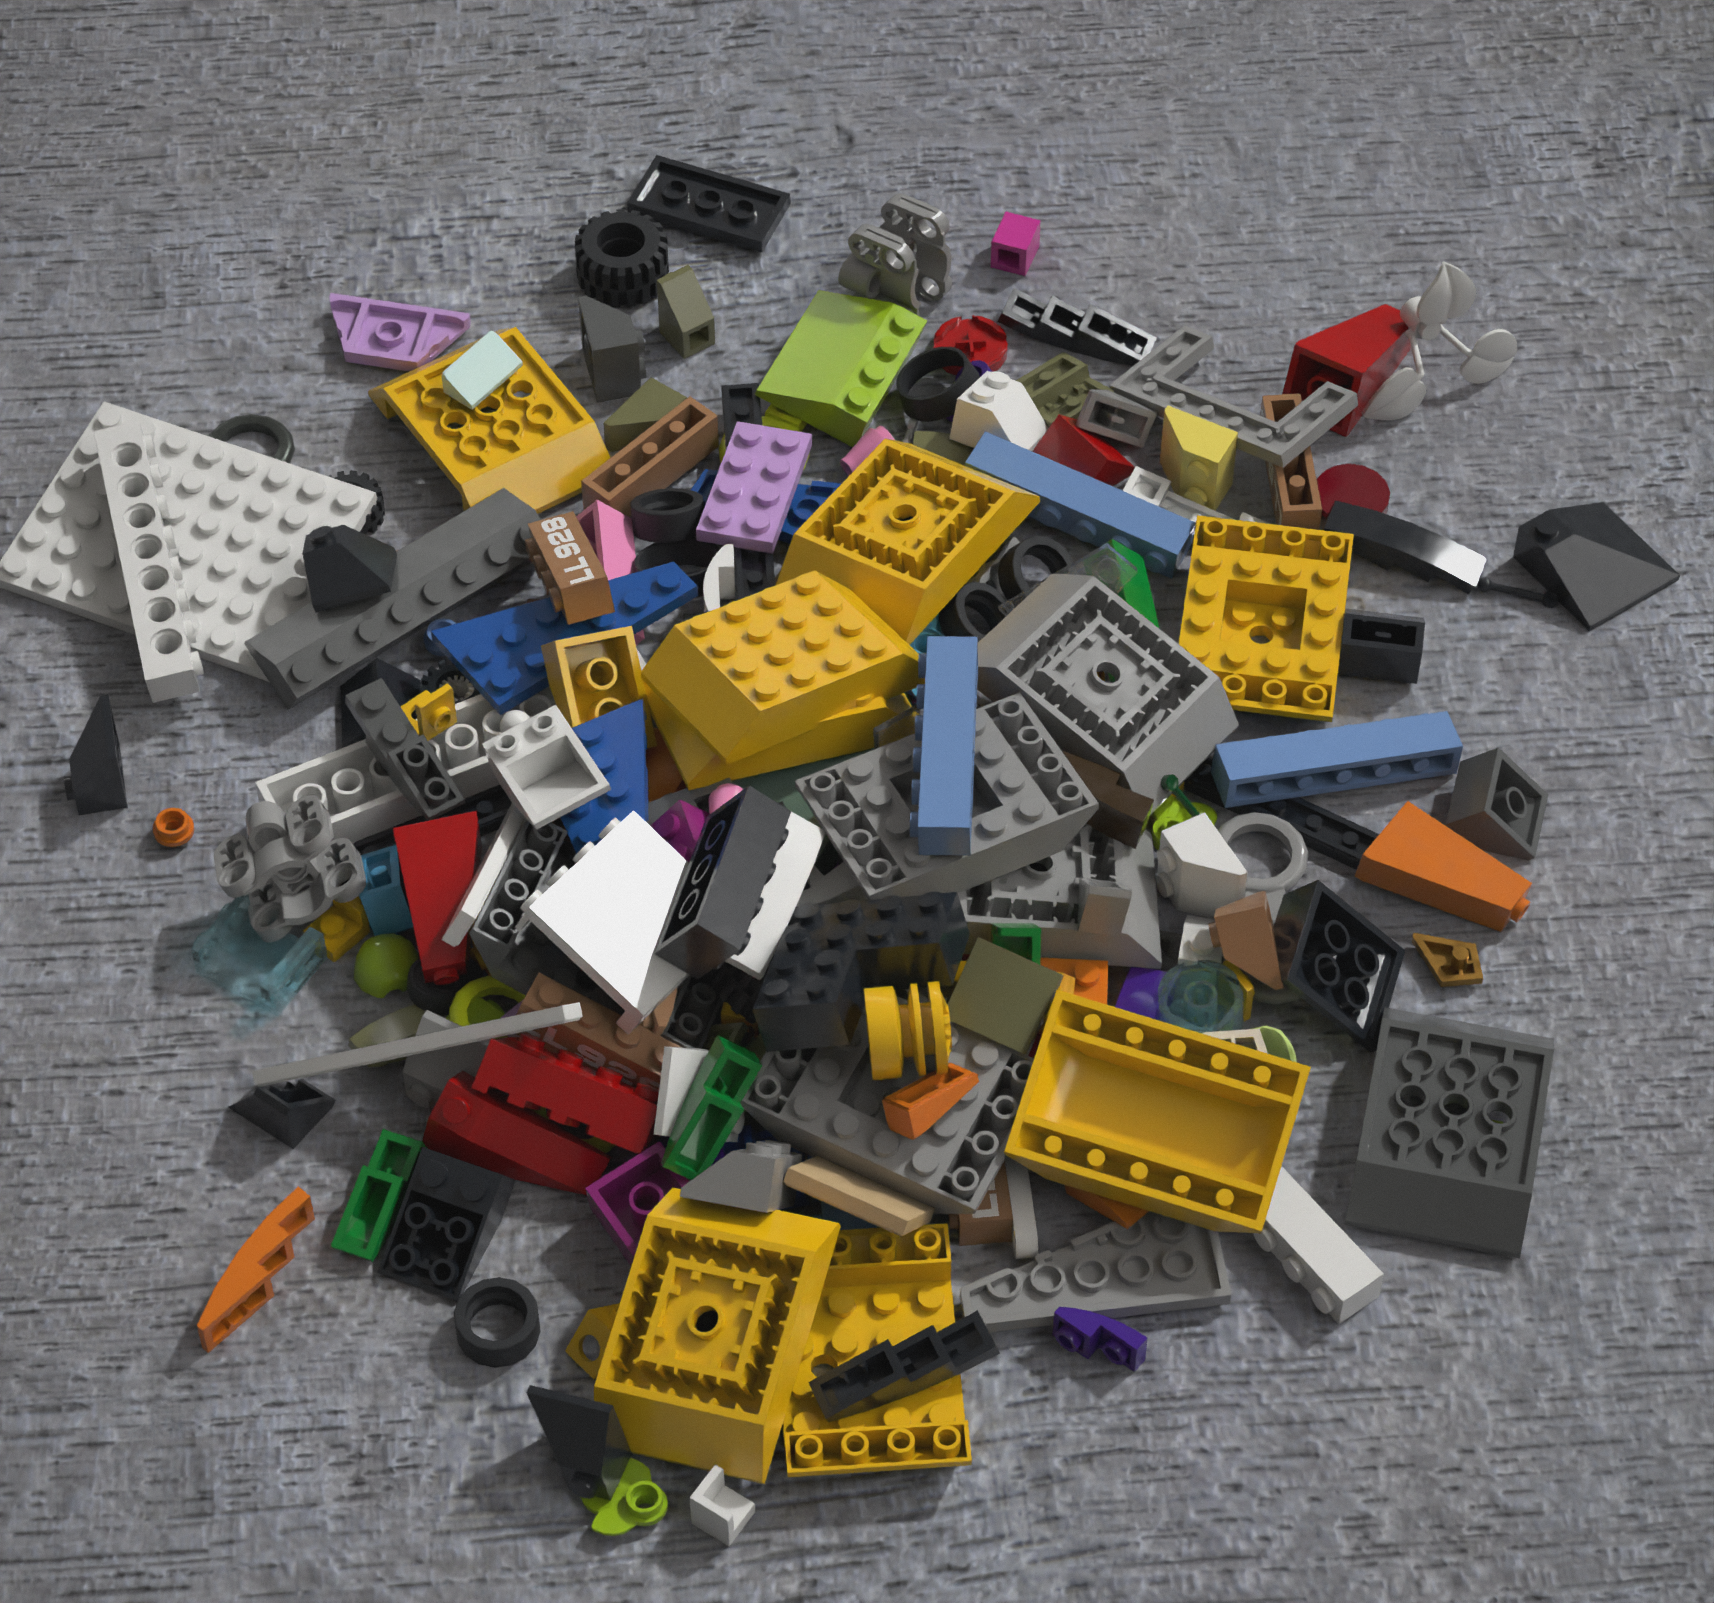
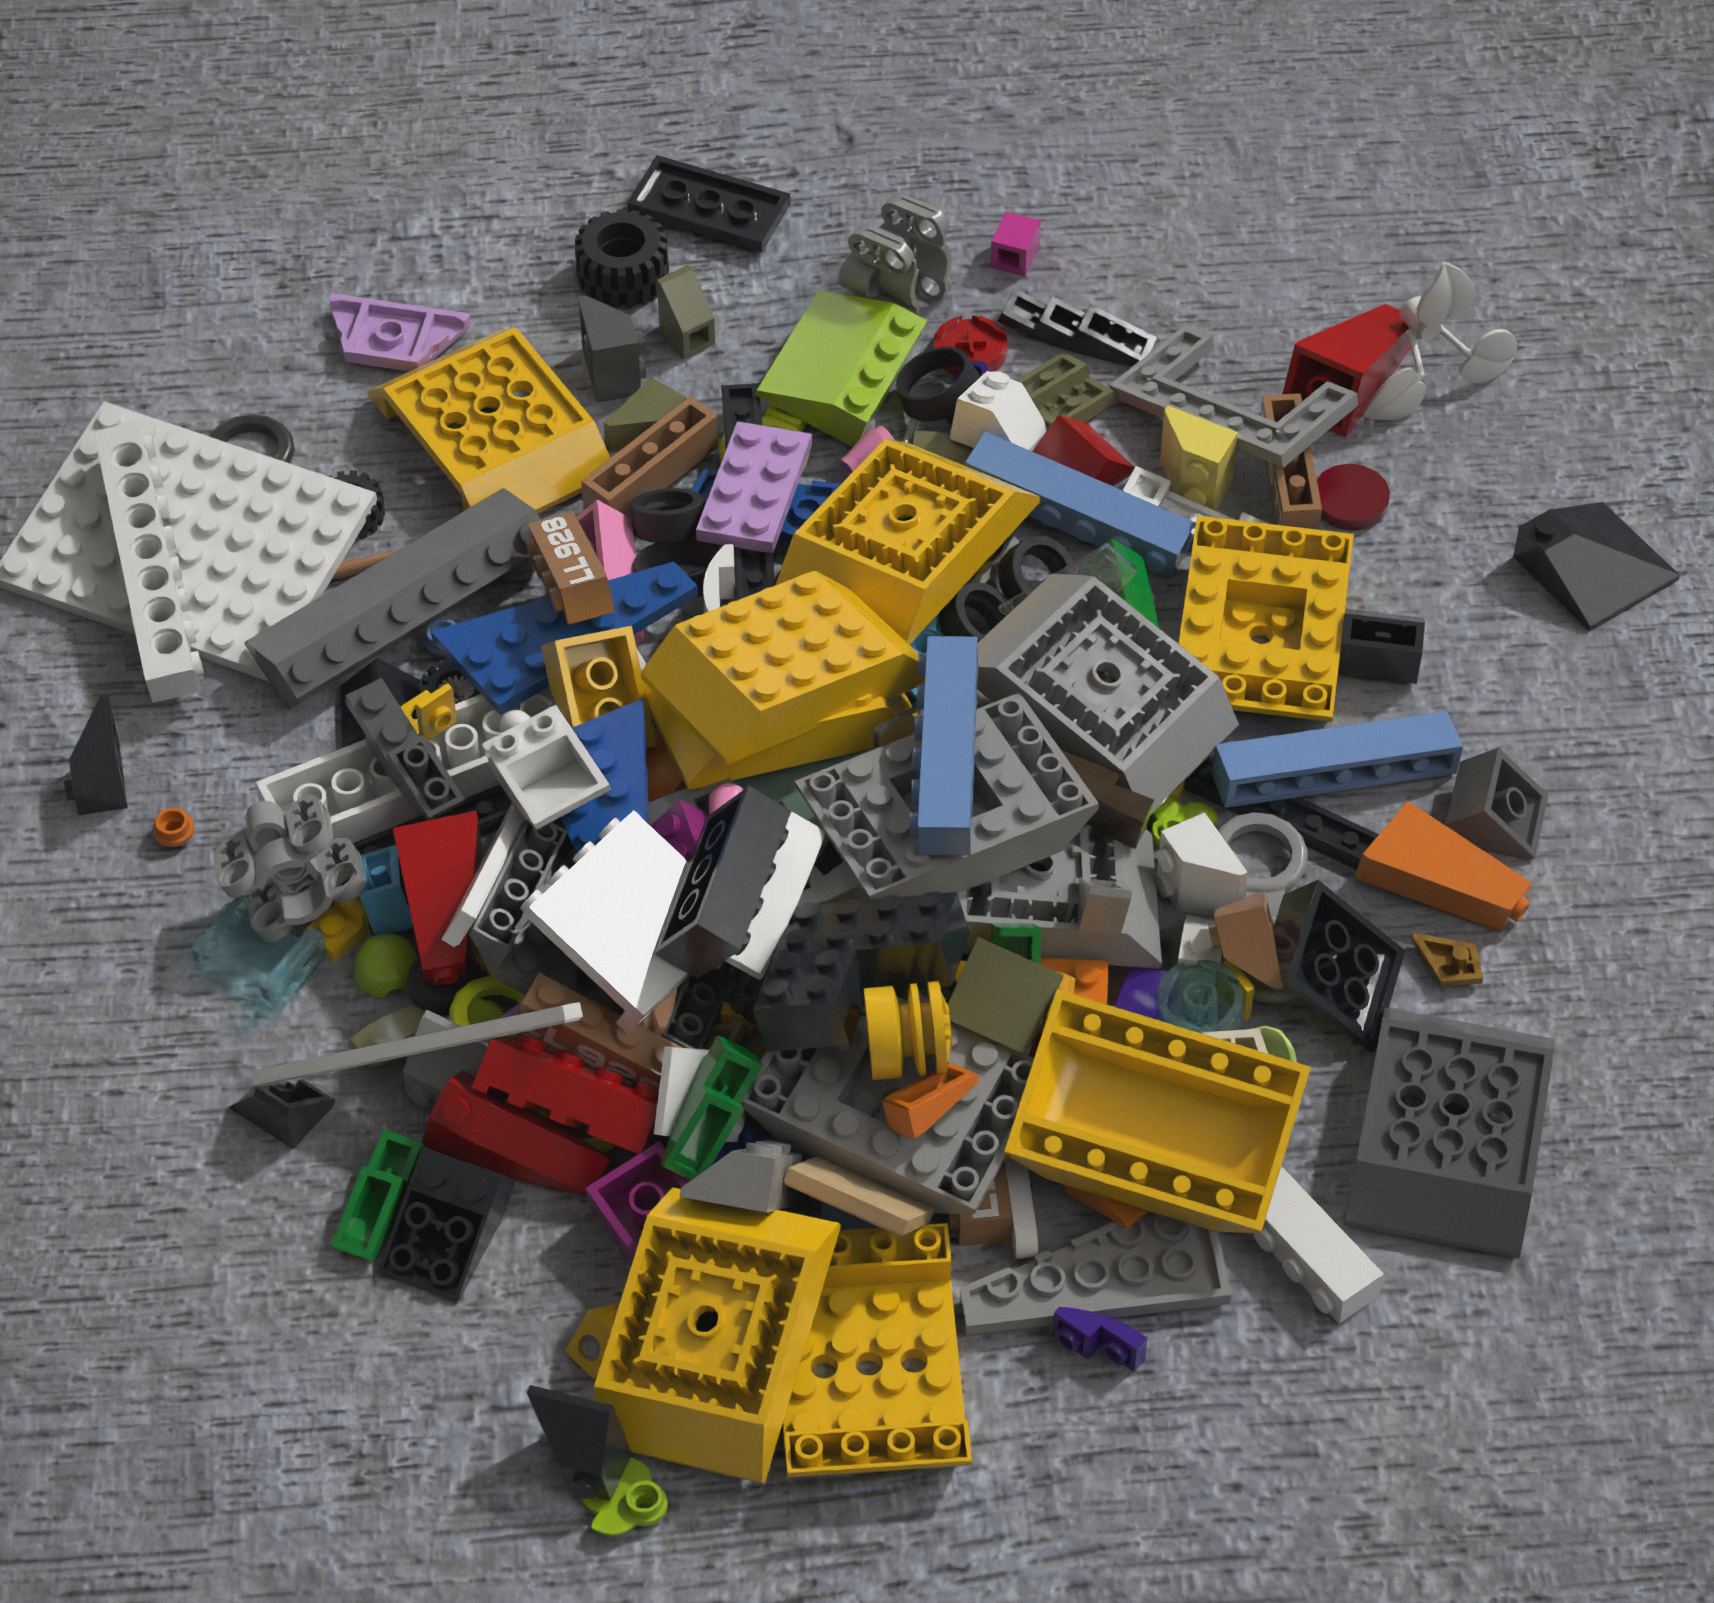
orange slope [197,1186,315,1353] -> none
black slope [302,525,397,613] -> none
light aqua slope [442,330,523,410] -> none
black tyre [454,1277,541,1368] -> none
white panel [690,1465,755,1546] -> none
black slope [808,1310,1000,1422] -> none
light grey slope [1076,389,1157,448] -> none
dark green hinge [1161,774,1200,818] -> none
black slope [1322,501,1486,594] -> none
black hinge [1477,577,1559,608] -> none

